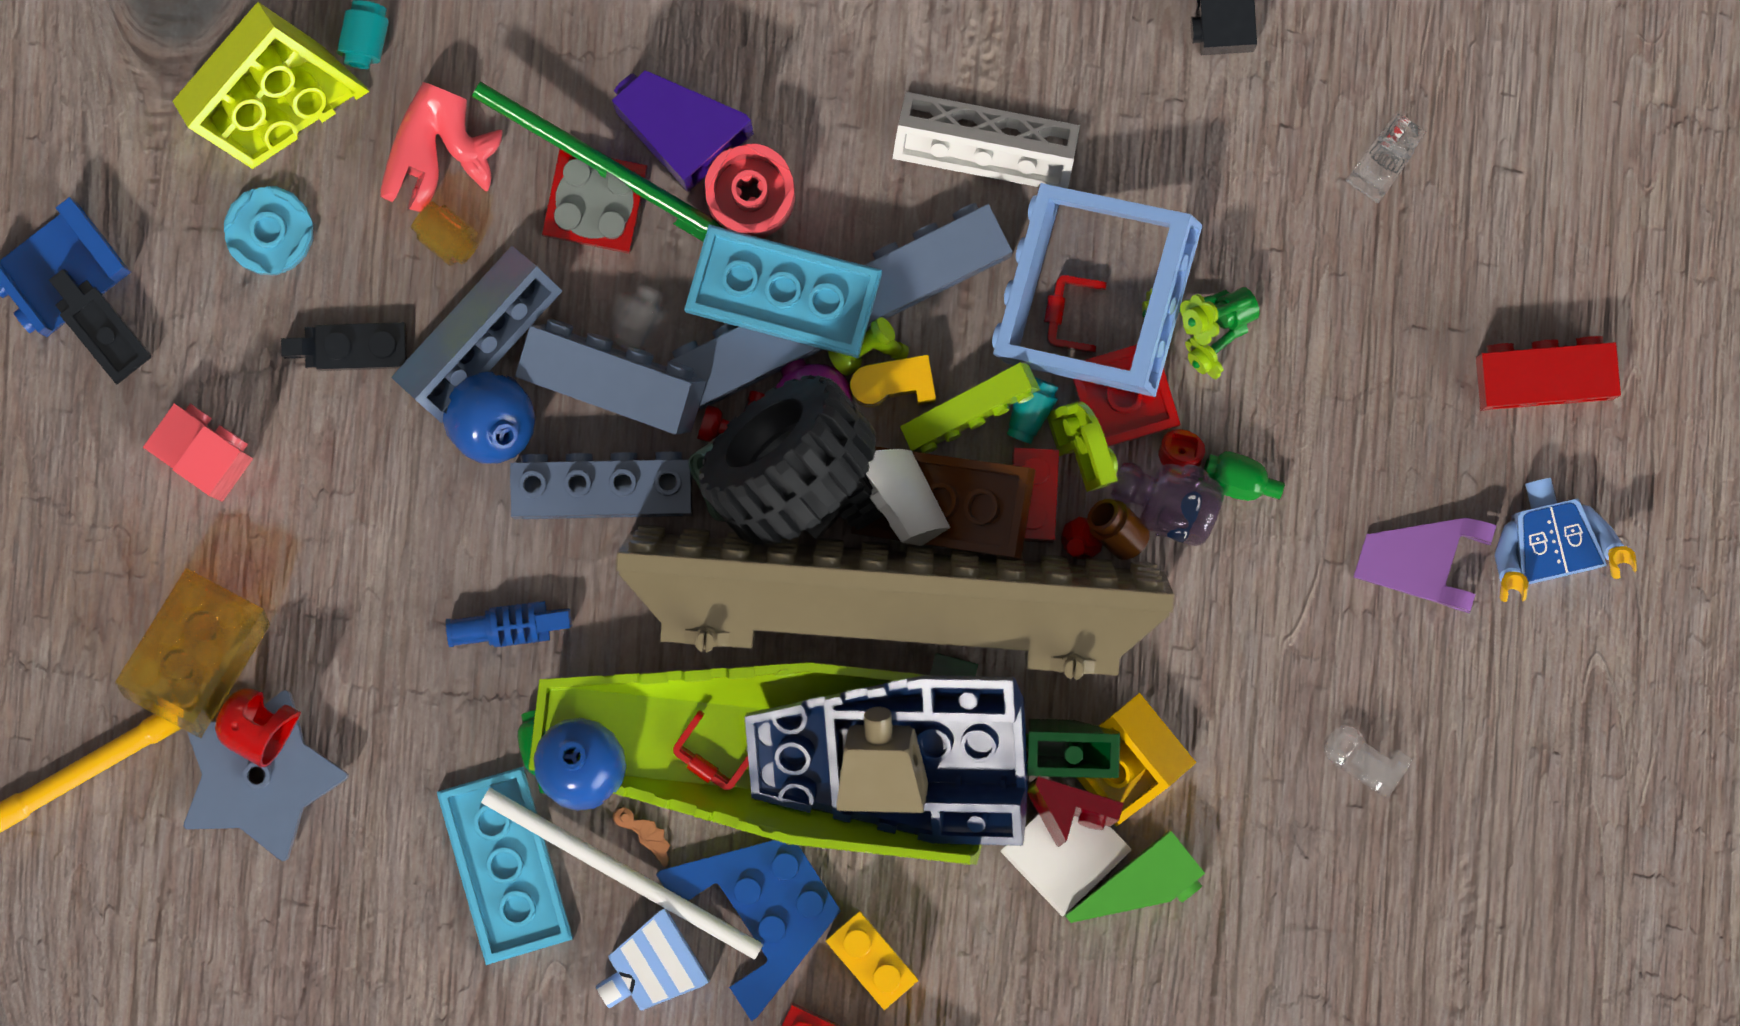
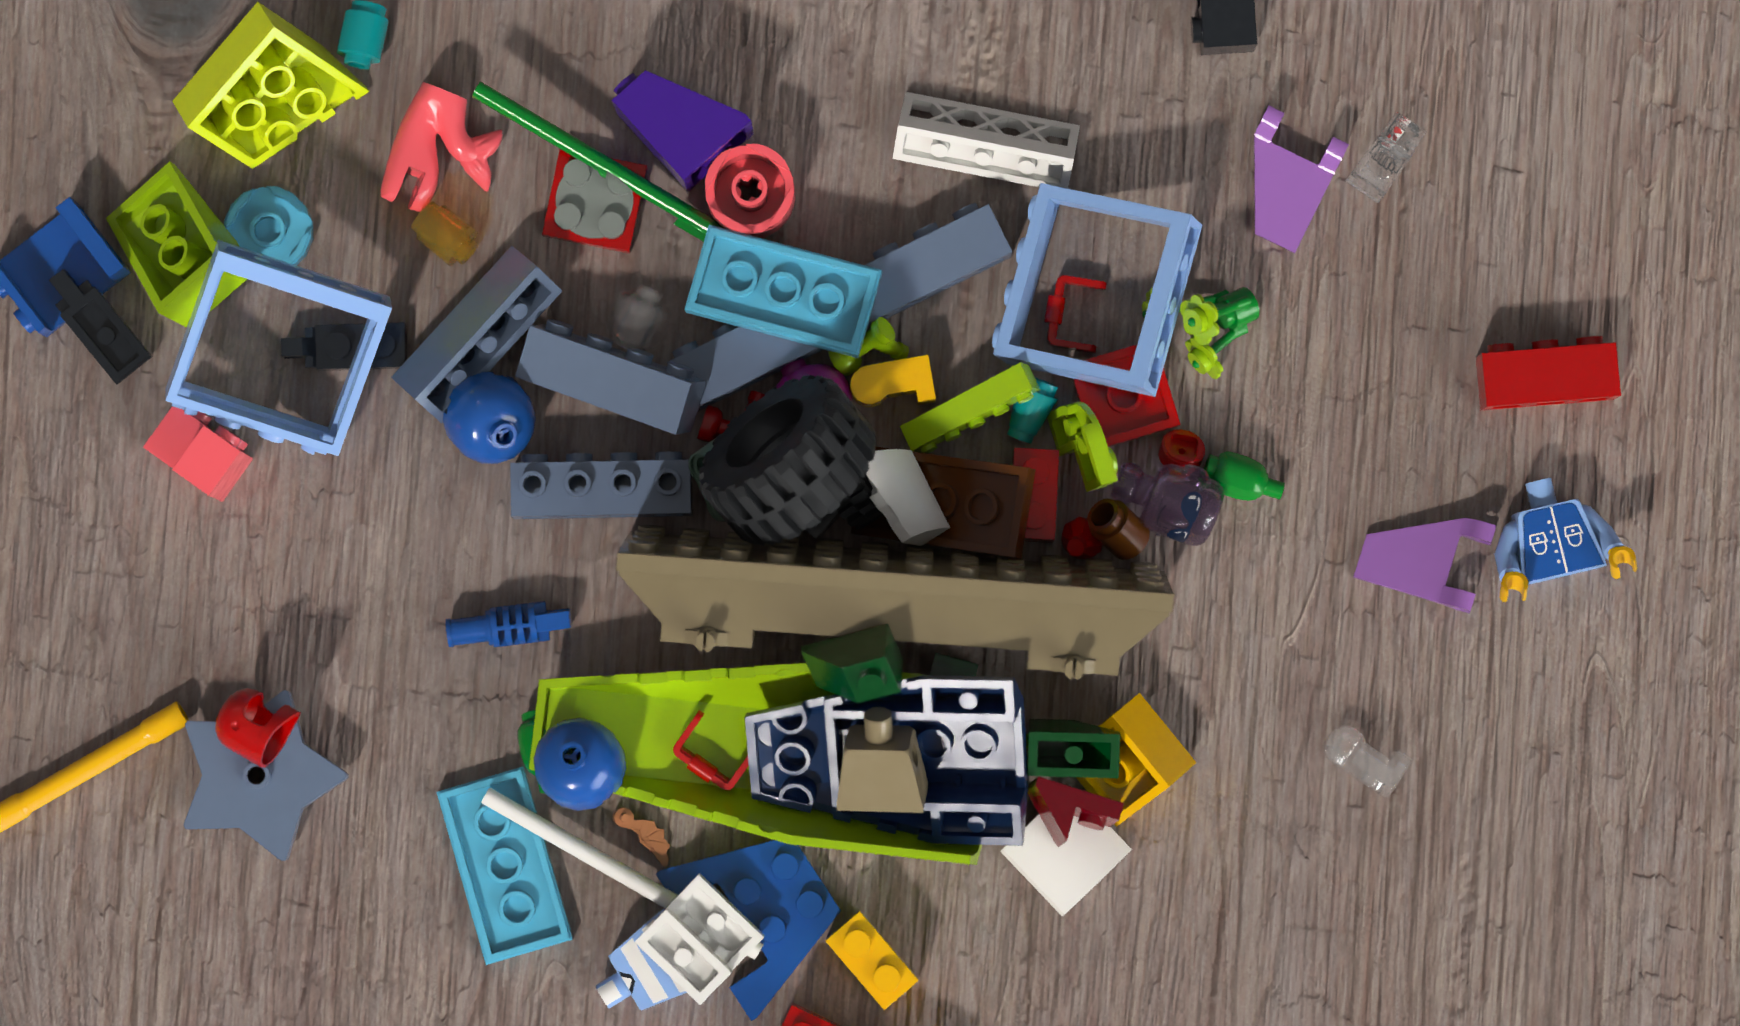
clear yellow brick [115,568,270,738] -> none
bright green slope [1064,831,1205,923] -> none
none -> lime slope [106,161,247,328]
none -> light blue window [165,240,392,456]
none -> white slope [635,873,765,1005]
none -> dark green slope [801,624,903,703]
none -> medium lavender flag [1254,105,1349,253]

